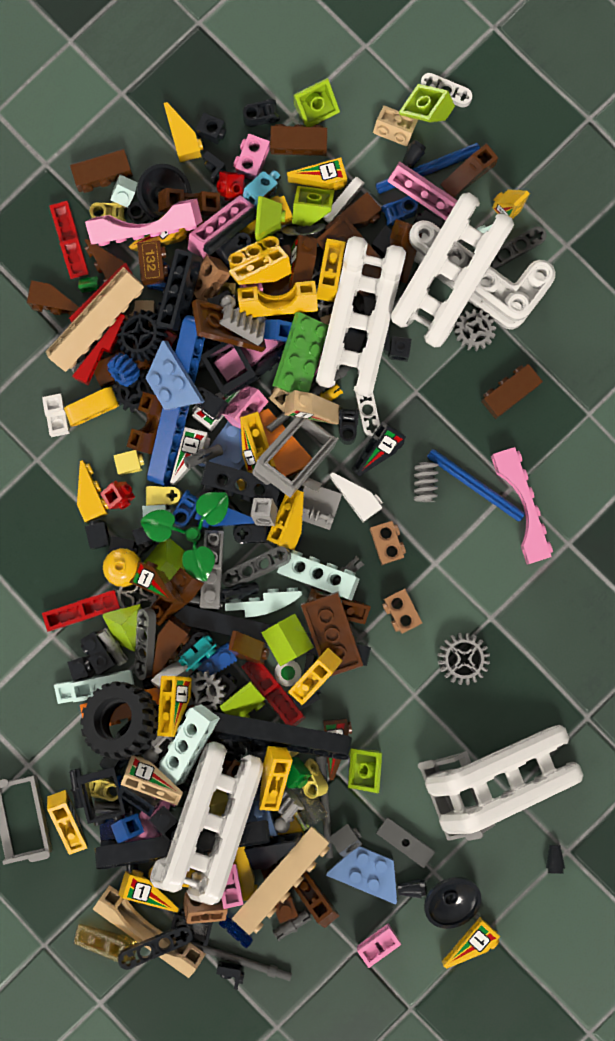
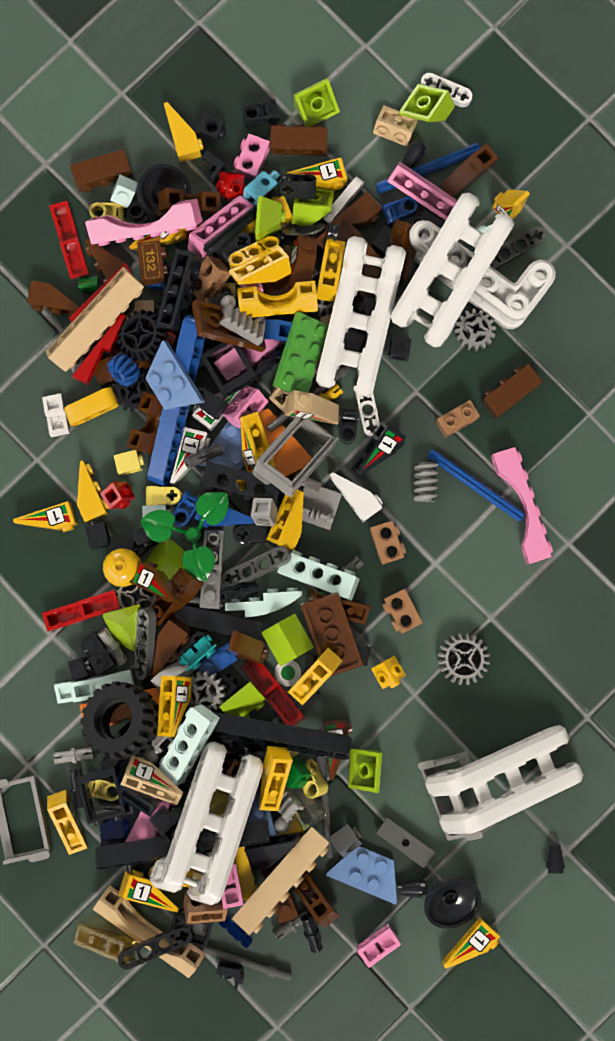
blue brick [111,814,144,844] -> none
none -> slope [13,501,78,532]
none -> light grey pin [53,747,95,764]
none -> black piece [280,173,317,200]
none -> black pin [300,913,323,953]
none -> black bush [326,222,339,241]
none -> yellow brick [371,655,406,689]
none -> medium nougat brick [435,400,480,438]

